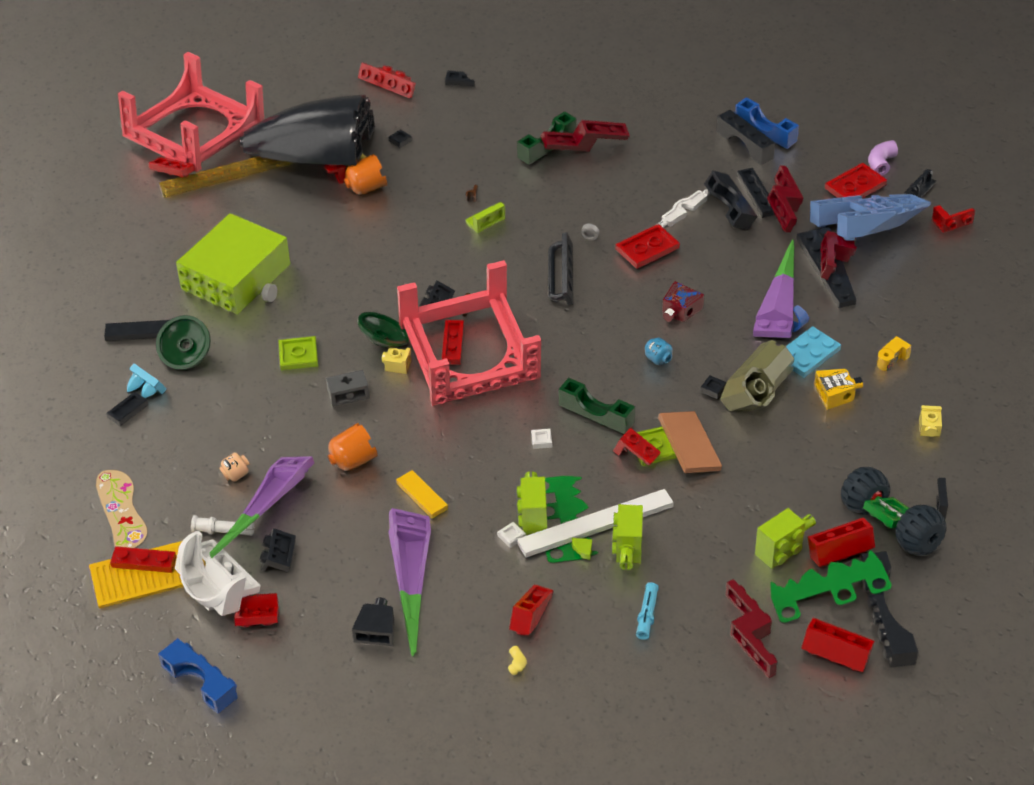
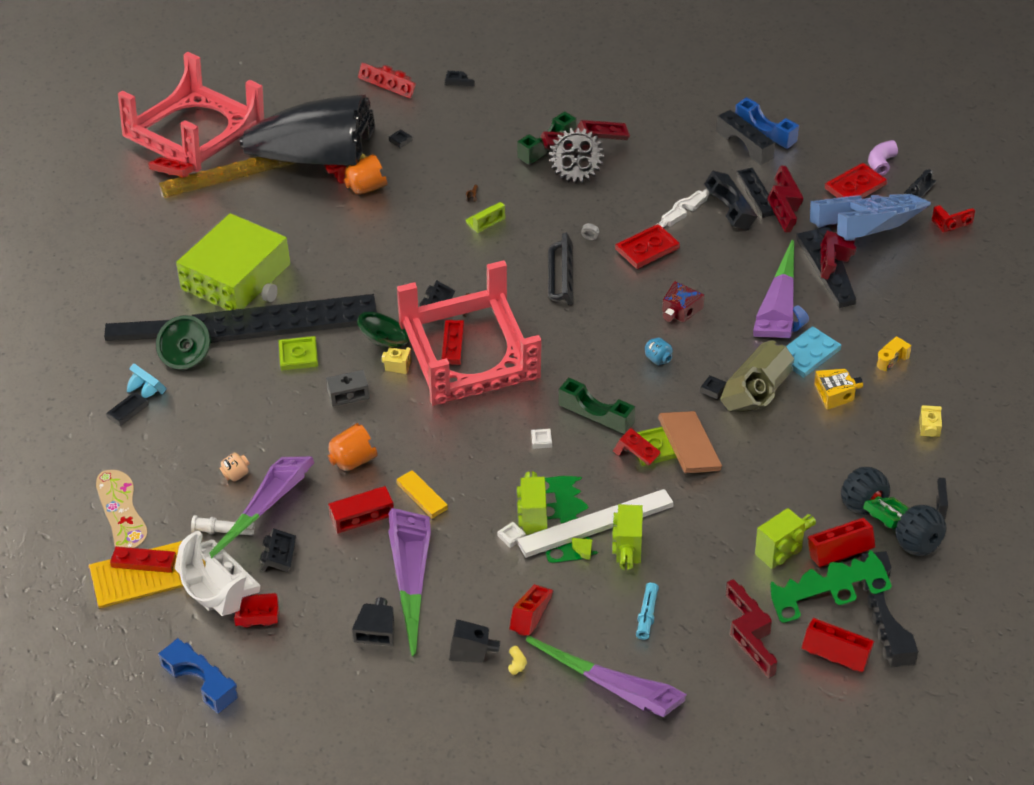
none -> black plate [192,294,377,343]
none -> red brick [328,486,394,534]
none -> black torso [449,619,500,663]
none -> medium lavender plate [526,636,687,717]
none -> gear [549,127,605,184]

